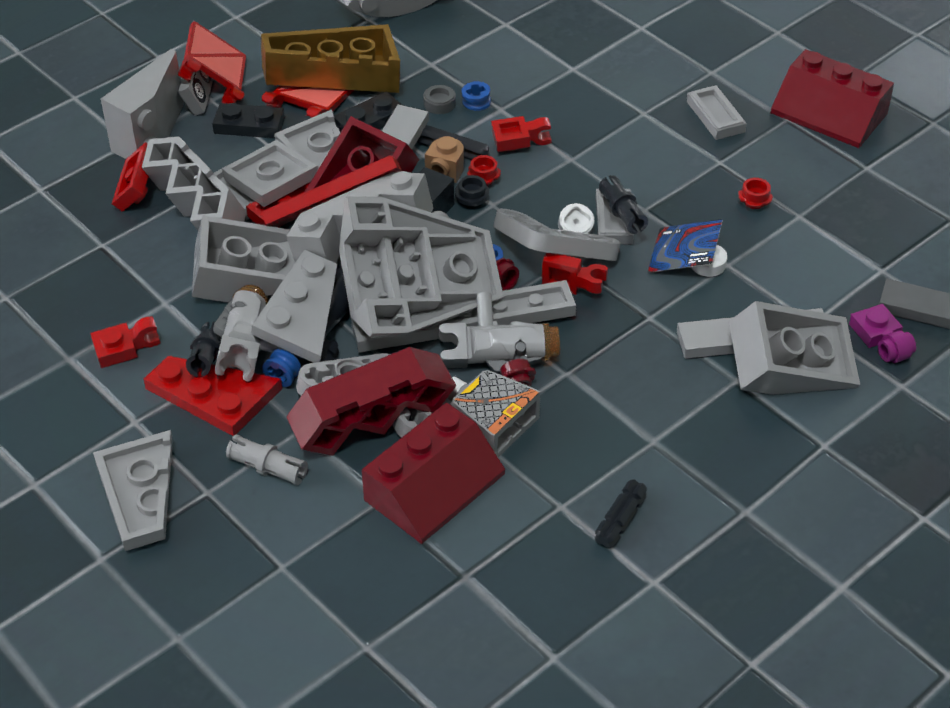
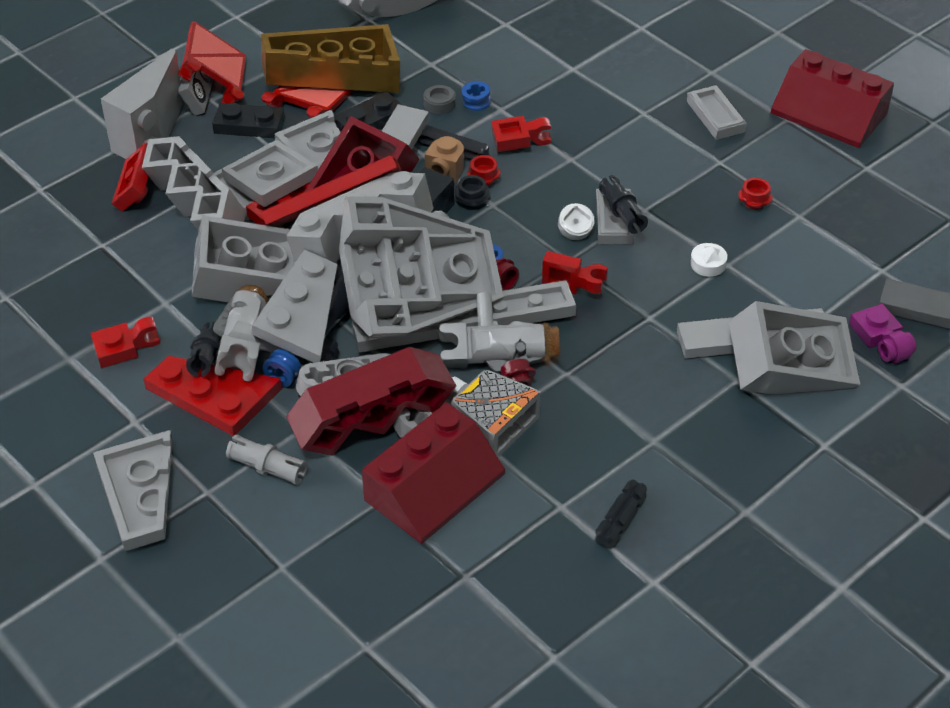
light grey beam [493,208,621,261] -> none
sticker [648,219,723,272] -> none

